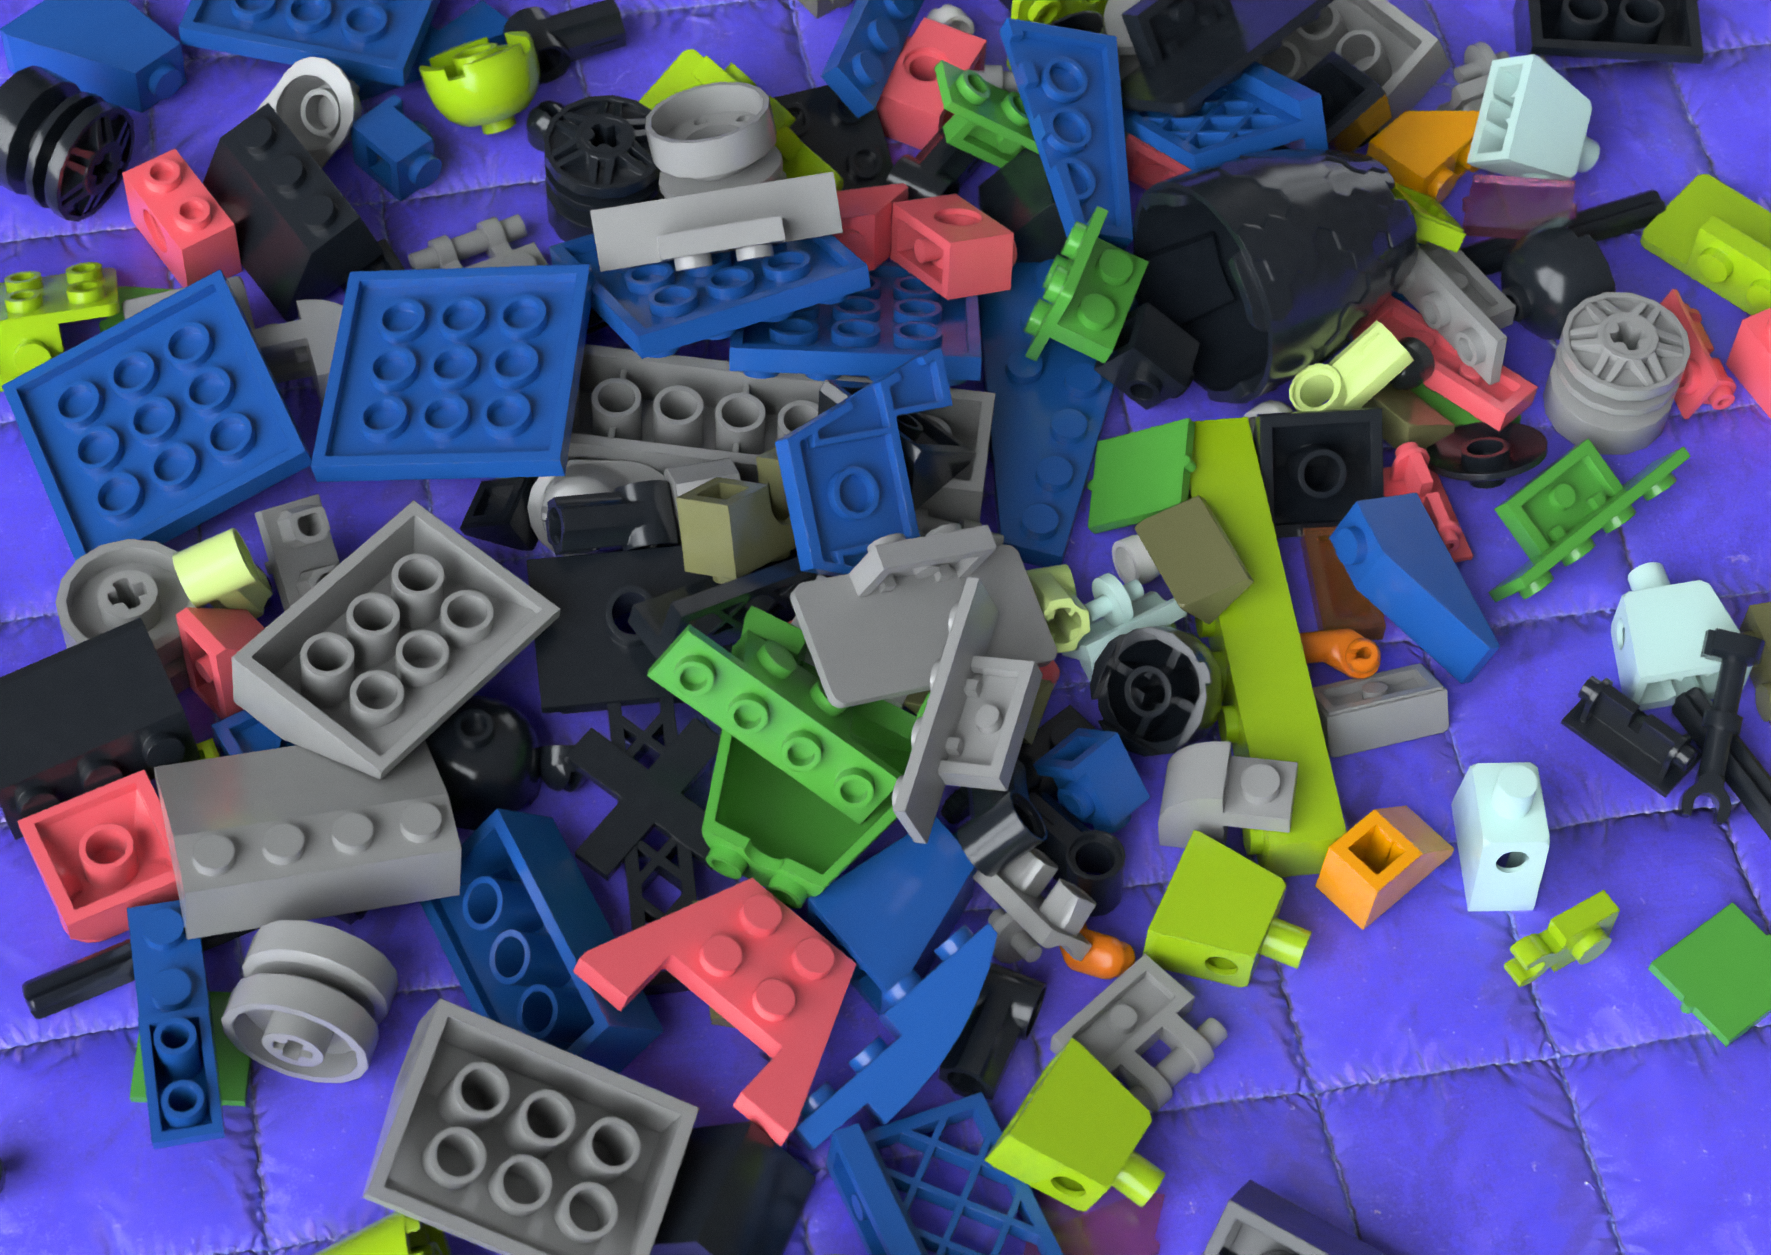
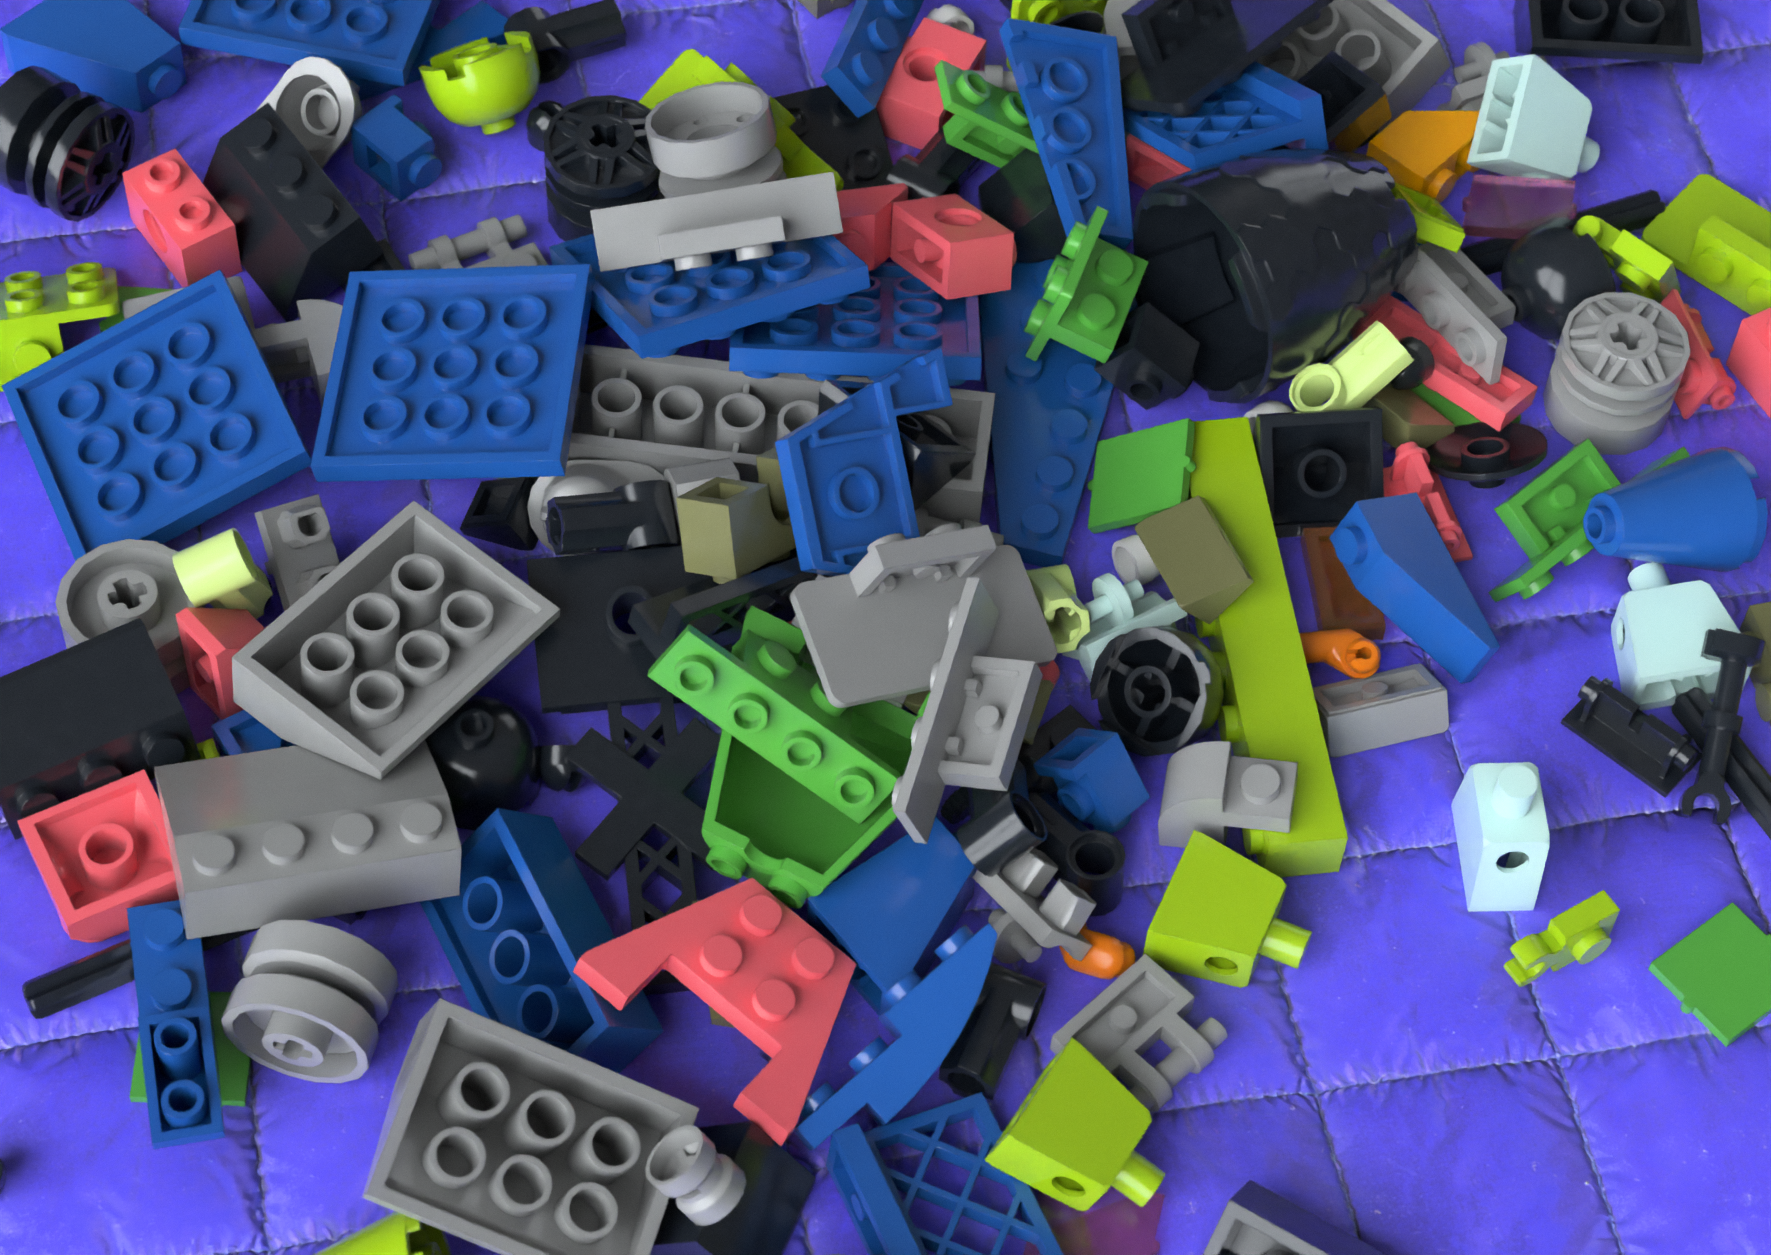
light orange slope [1315,805,1454,930] -> none
none -> light grey wheel [645,1125,746,1226]
none -> lime plate [1573,216,1681,304]
none -> blue cone [1583,447,1768,572]

